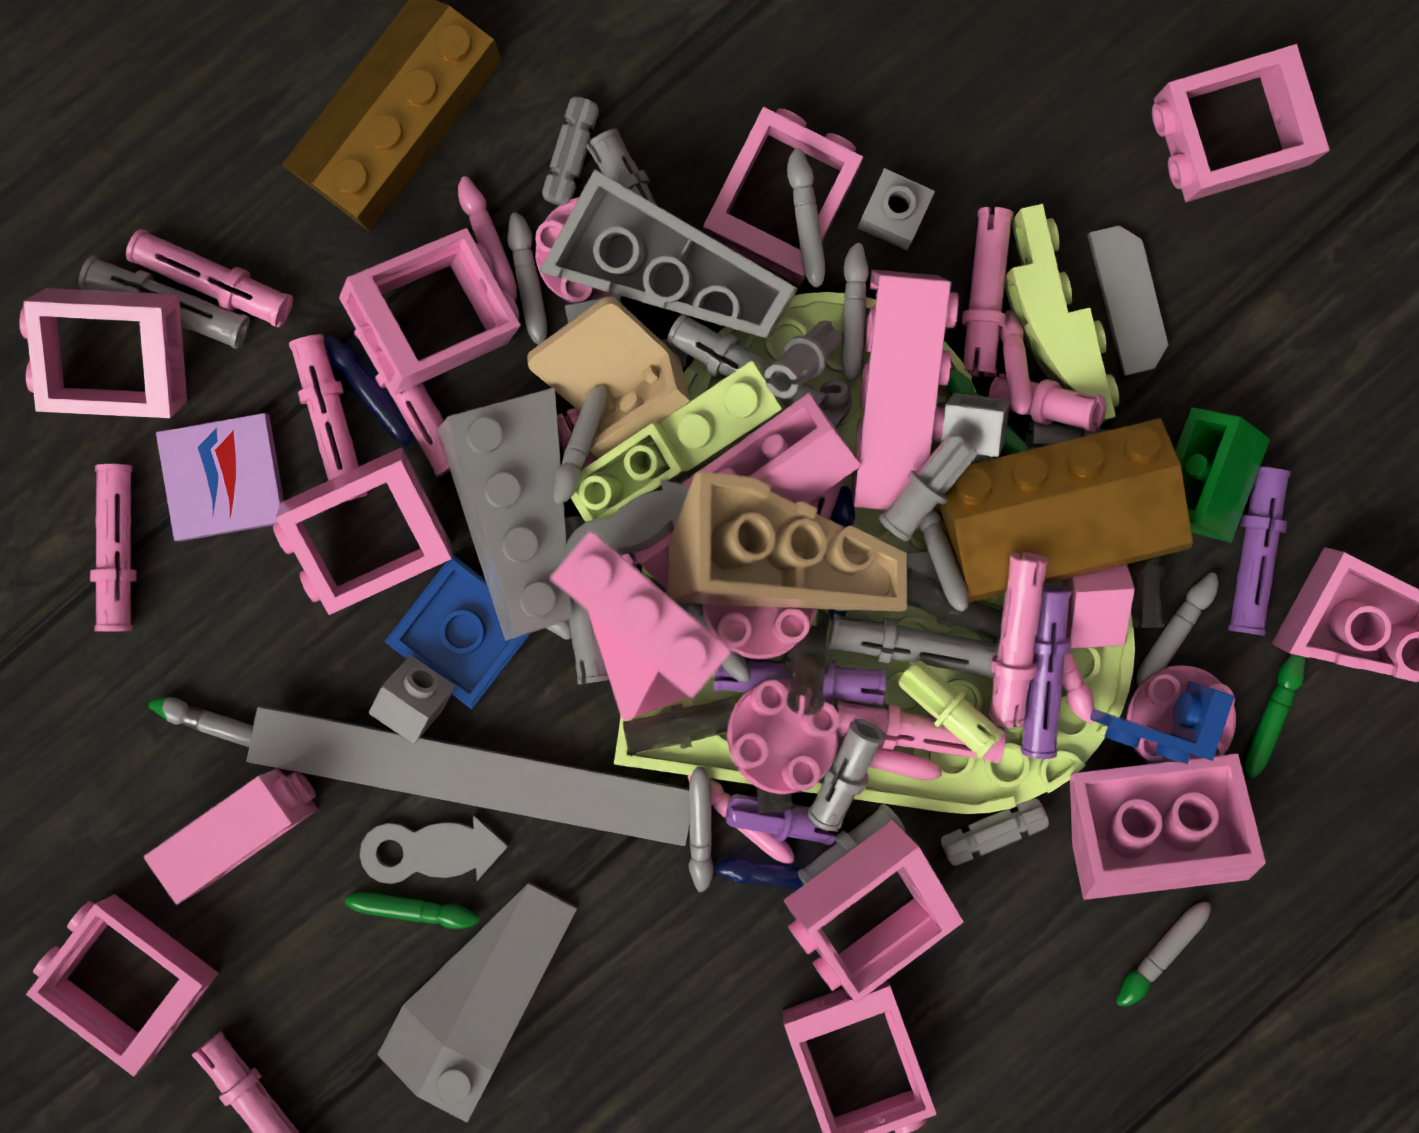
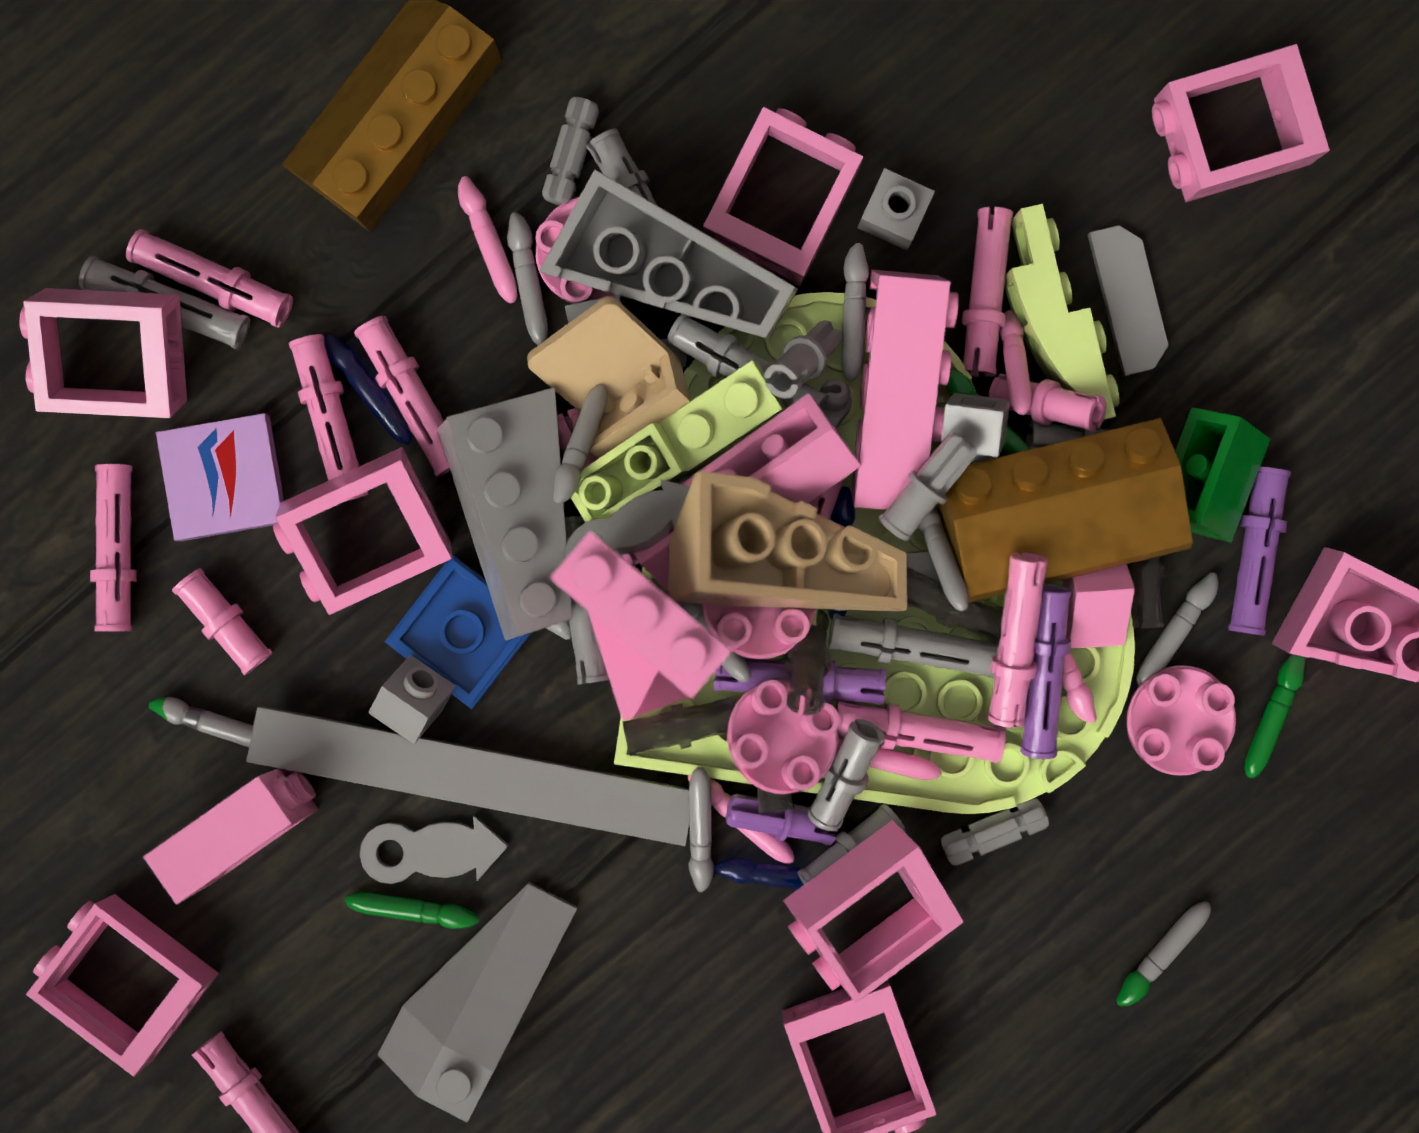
bright pink window [339,228,521,395] -> none
light grey piece [787,148,825,287] -> none
yellowish green axle [898,661,1005,760] -> none
bright pink slope [1070,754,1266,900] -> none
blue bracket [1090,681,1235,764] -> none
none -> bright pink pin [172,568,273,676]

